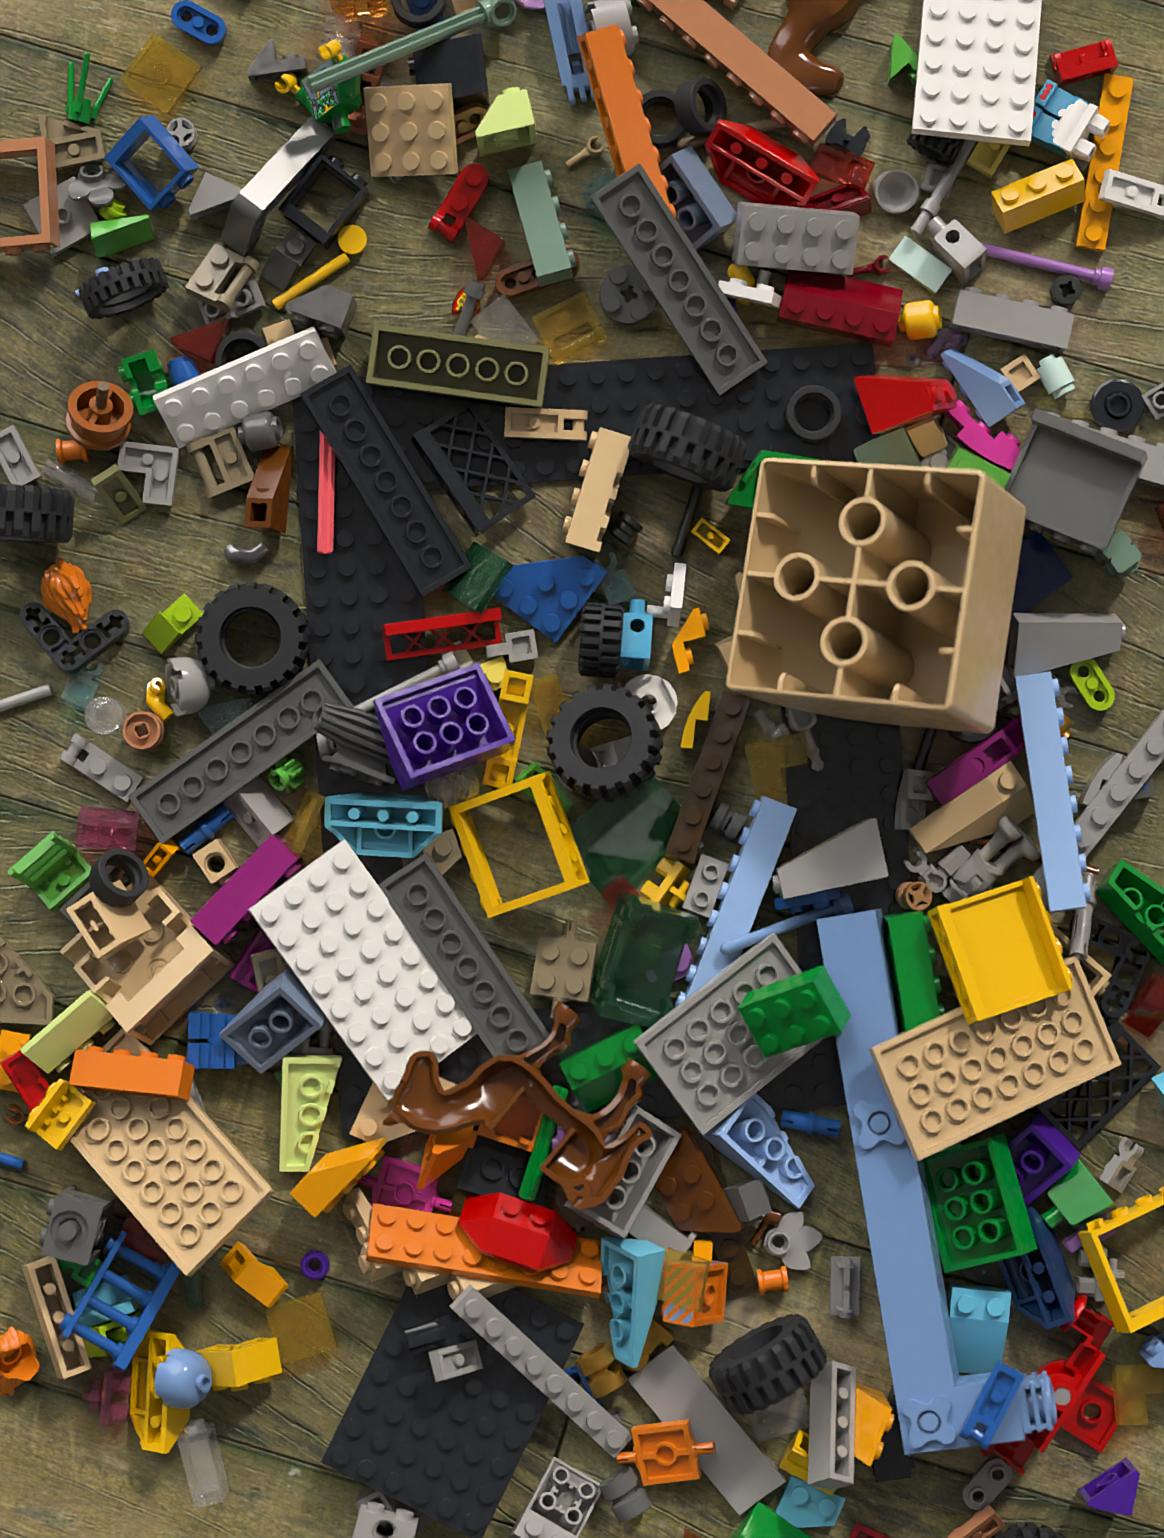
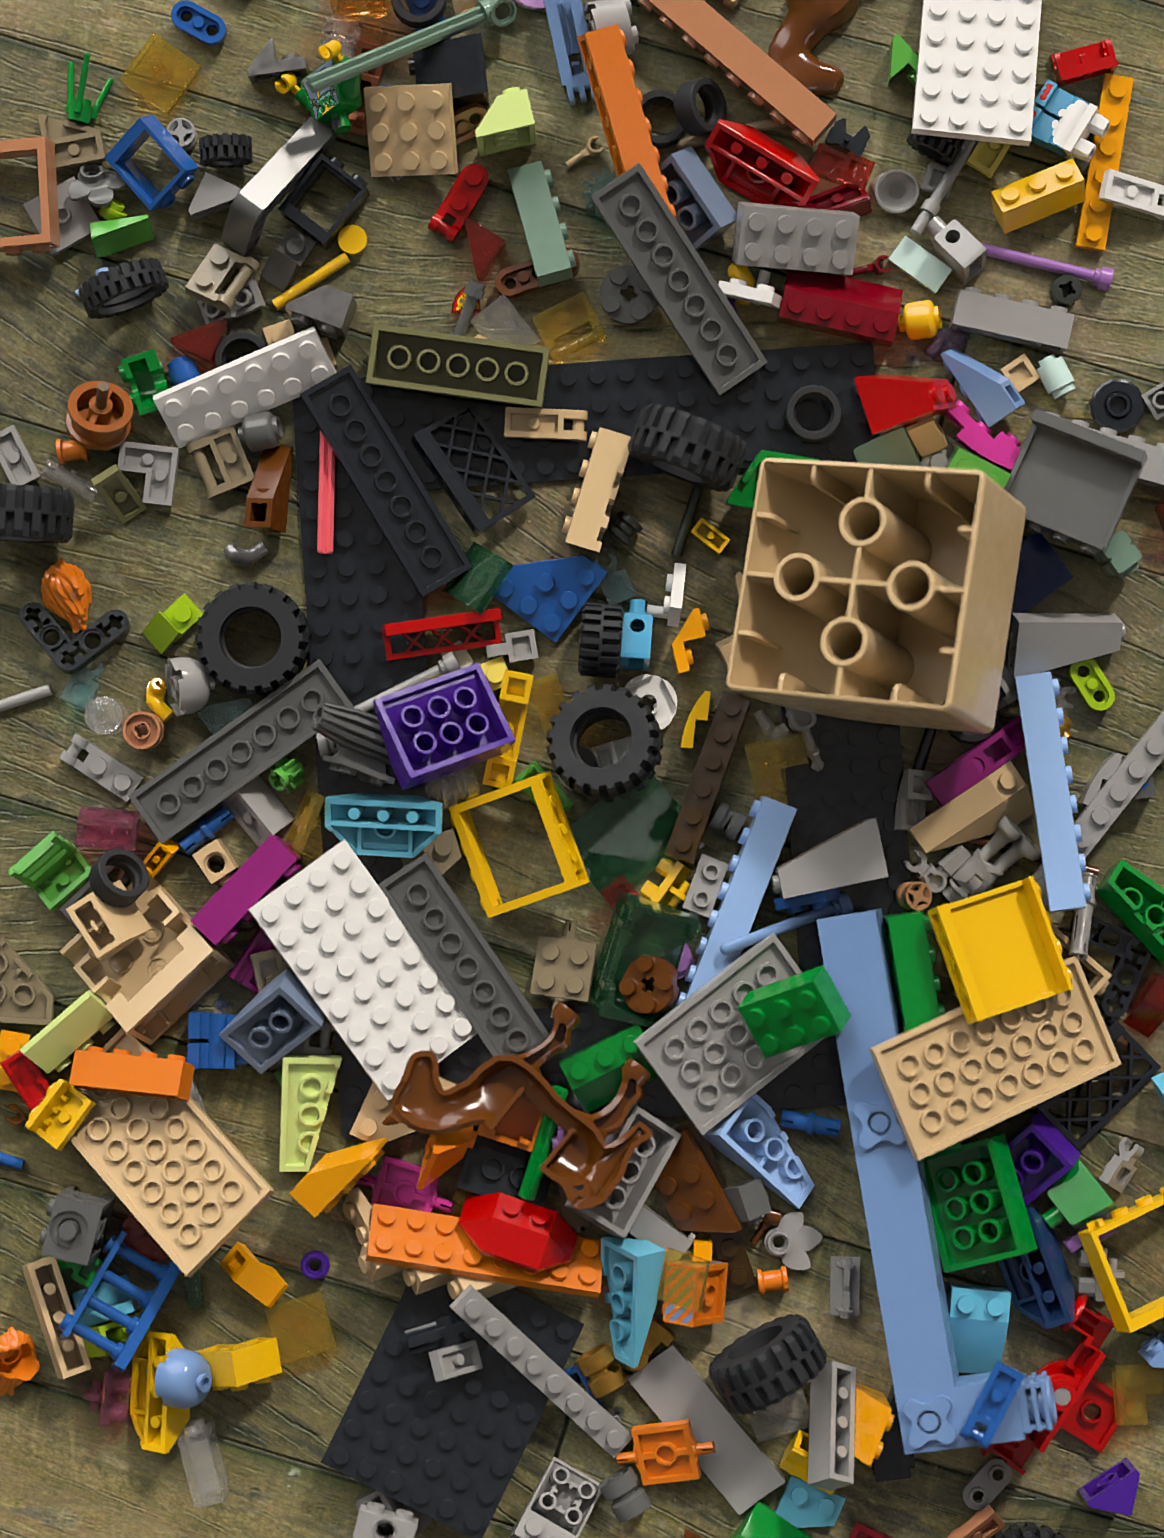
none -> black tyre [199,133,253,168]
none -> reddish brown plate [619,955,679,1015]

